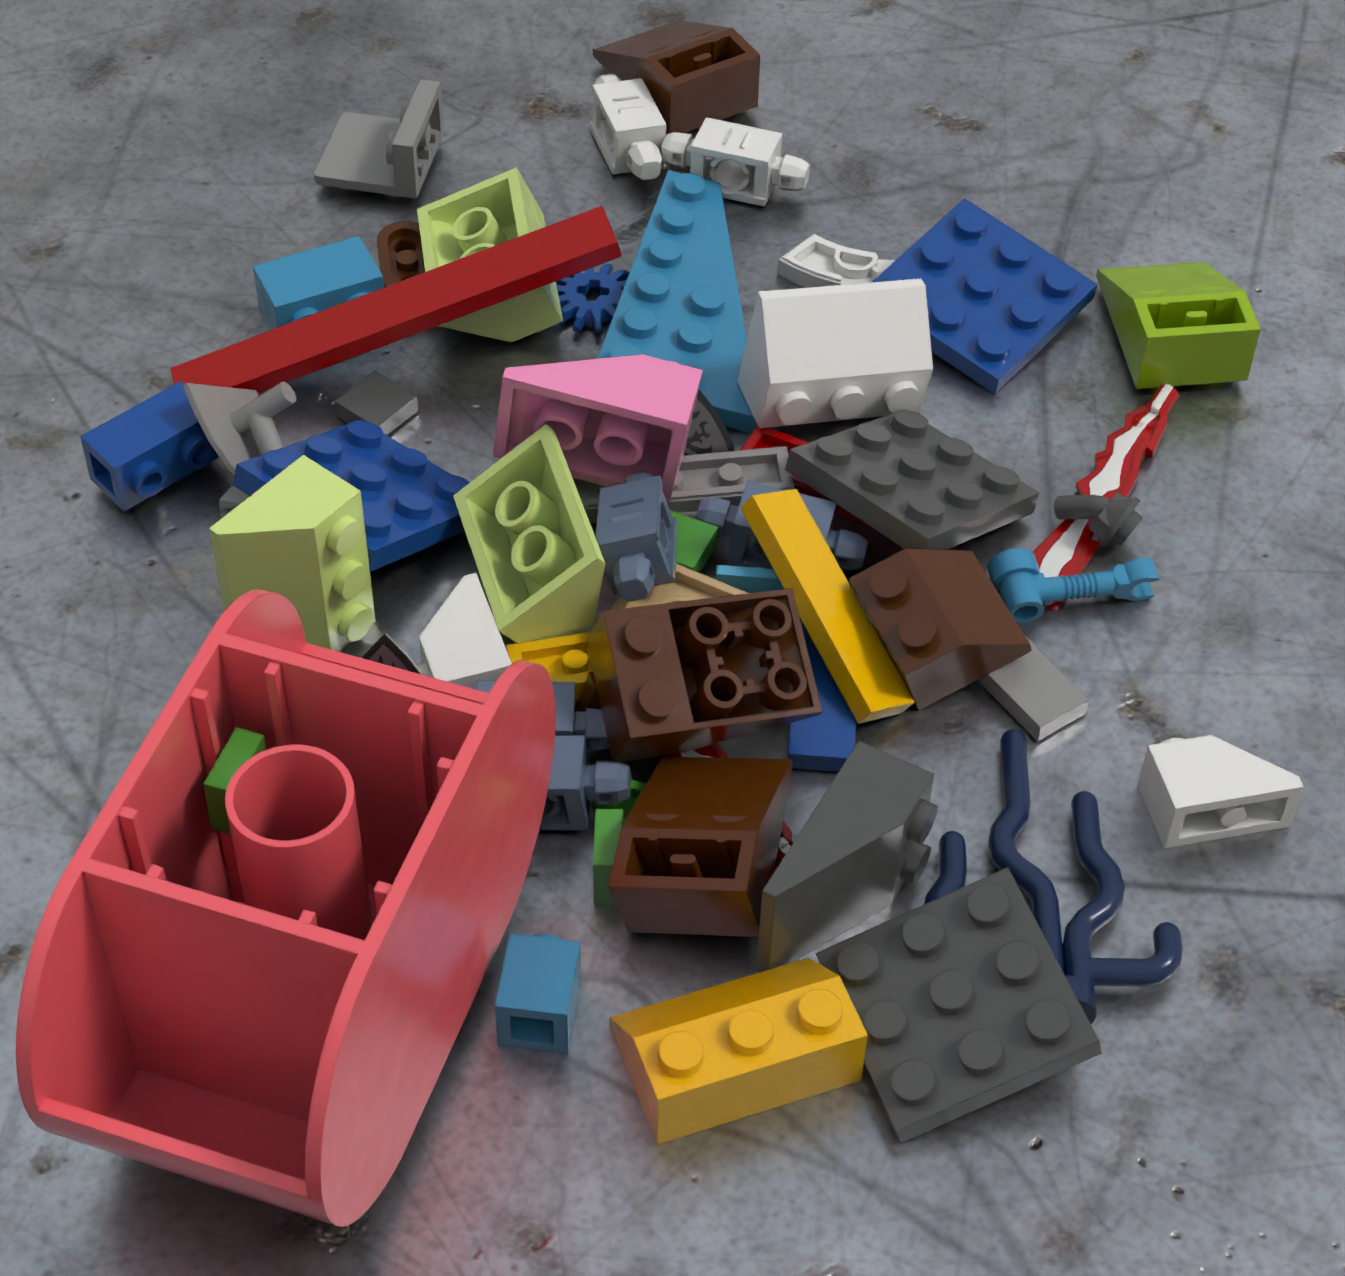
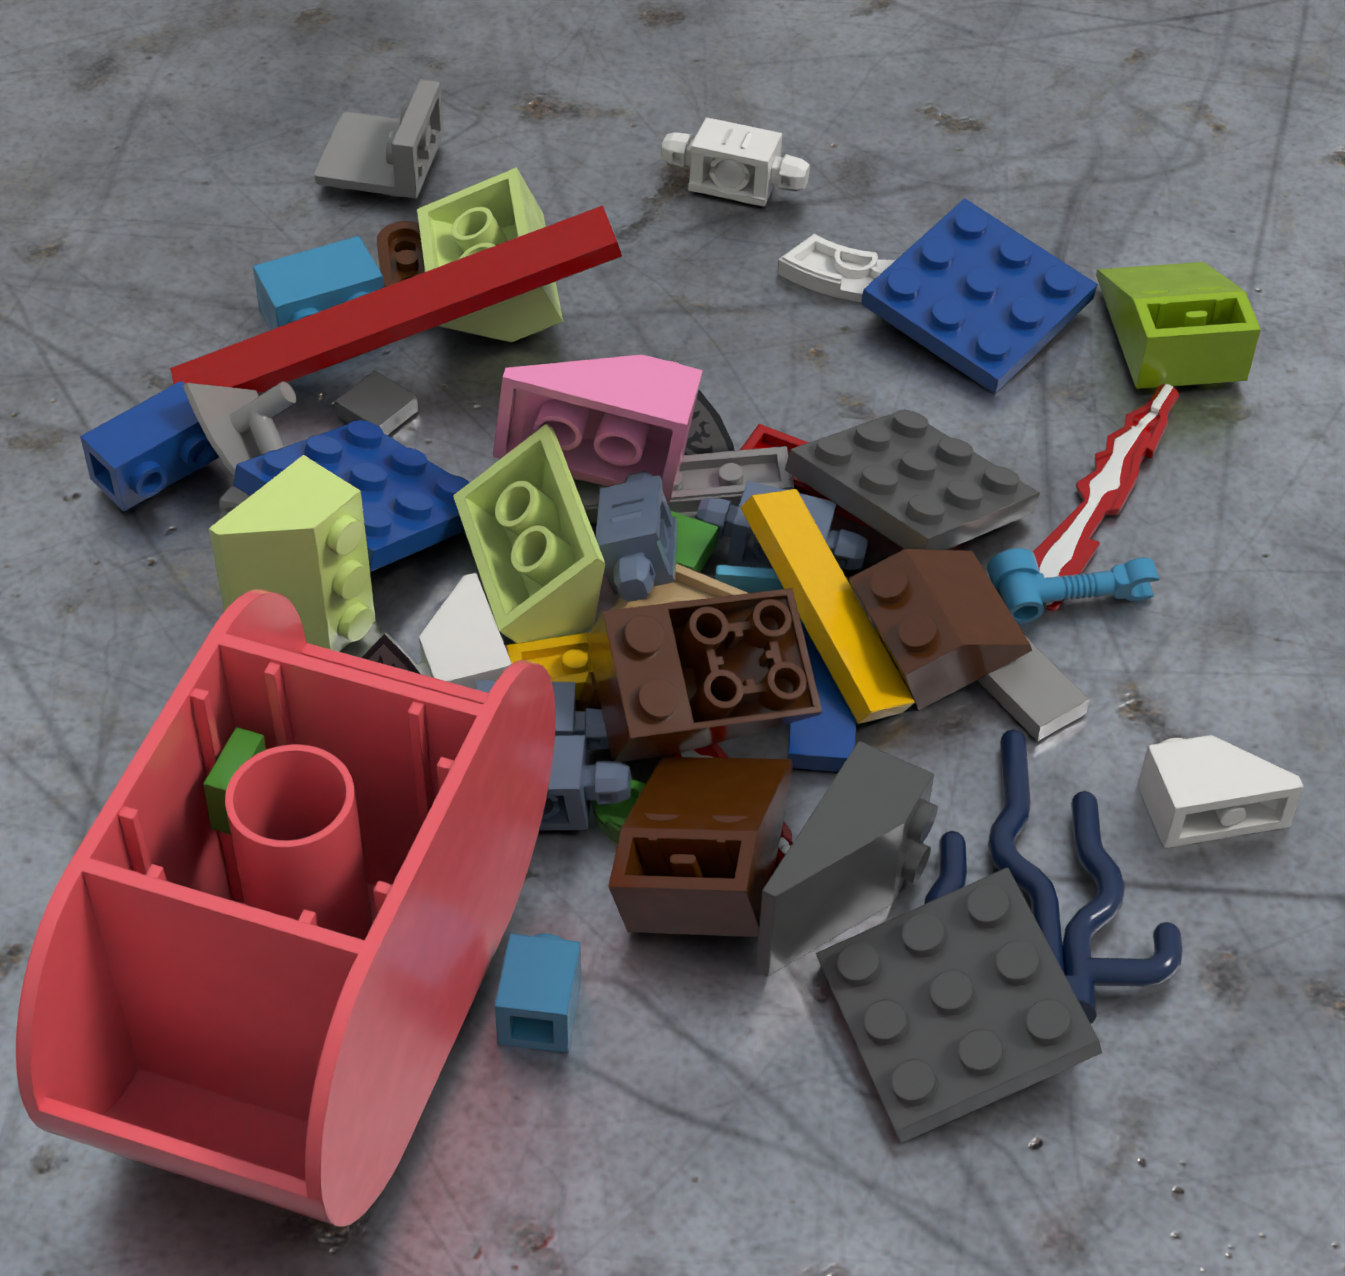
blue gear [556,263,630,333] -> none
white piece [589,74,666,180] -> none
reddish brown slope [593,20,761,135] -> none
bright green tile [593,809,623,905] -> none
dark azure wing [597,170,757,433] -> none
yellow slope [609,958,868,1145] -> none
white slope [737,279,933,428] -> none
dark grey plate [1054,492,1143,548] -> none

